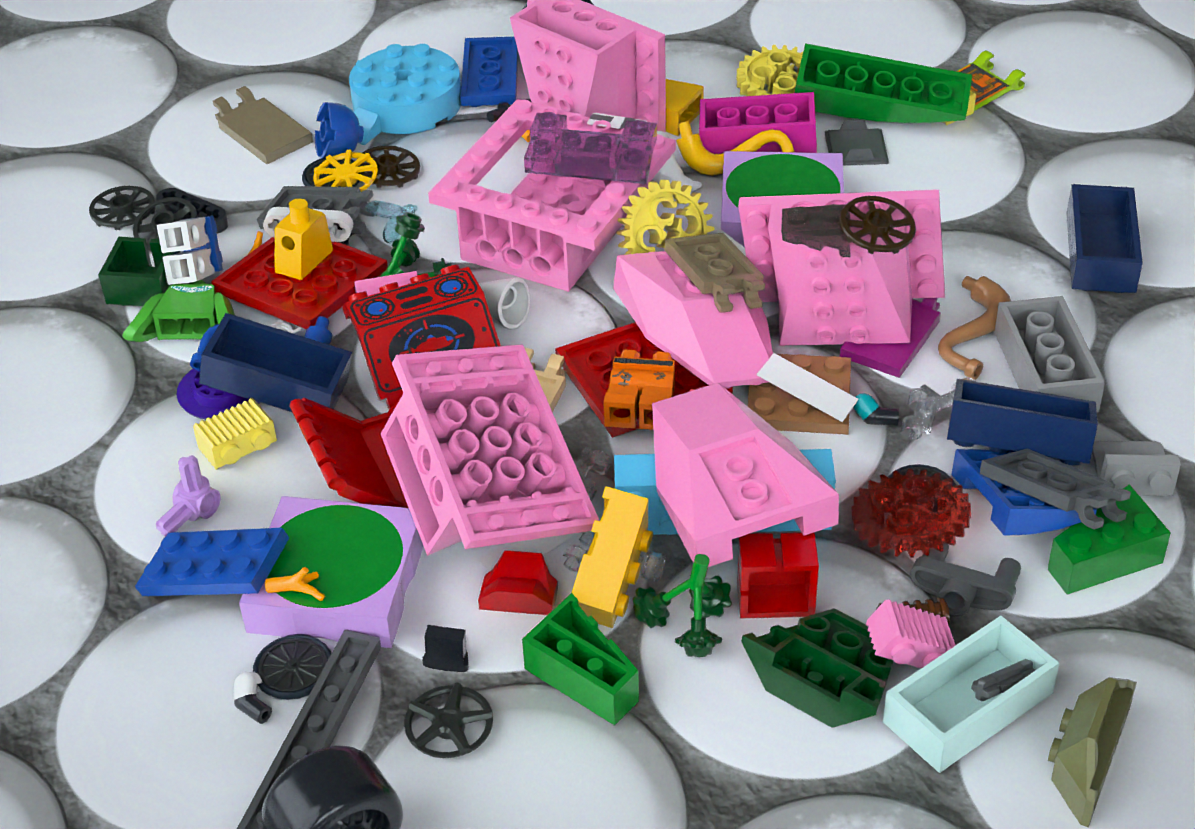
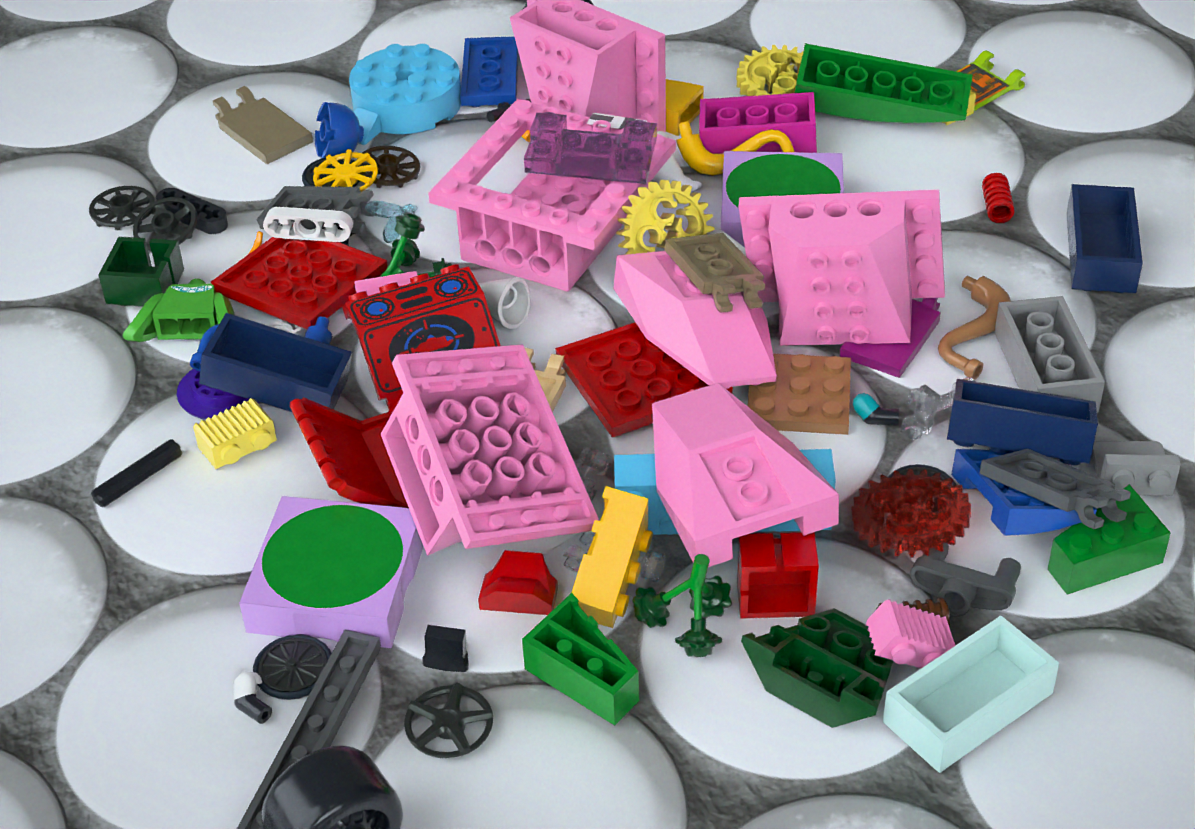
blue plate [135,528,289,596] -> none
lavender axle [156,455,221,537] -> none
white hips [157,216,223,285] -> none
light orange bar [265,567,325,601] -> none
yellow torso [275,199,333,280] -> none
orange hips [604,350,675,430] -> none
white sticker [757,353,859,422] -> none
clear smoke wing [781,204,851,257] -> none
dark grey piece [825,119,889,166] -> none
dark brown wheel [838,196,916,254] -> none
dark grey axle [971,659,1035,701] -> none
olive wedge [1048,677,1137,828] -> none
none -> black axle [91,439,182,507]
none -> red piece [982,173,1015,224]

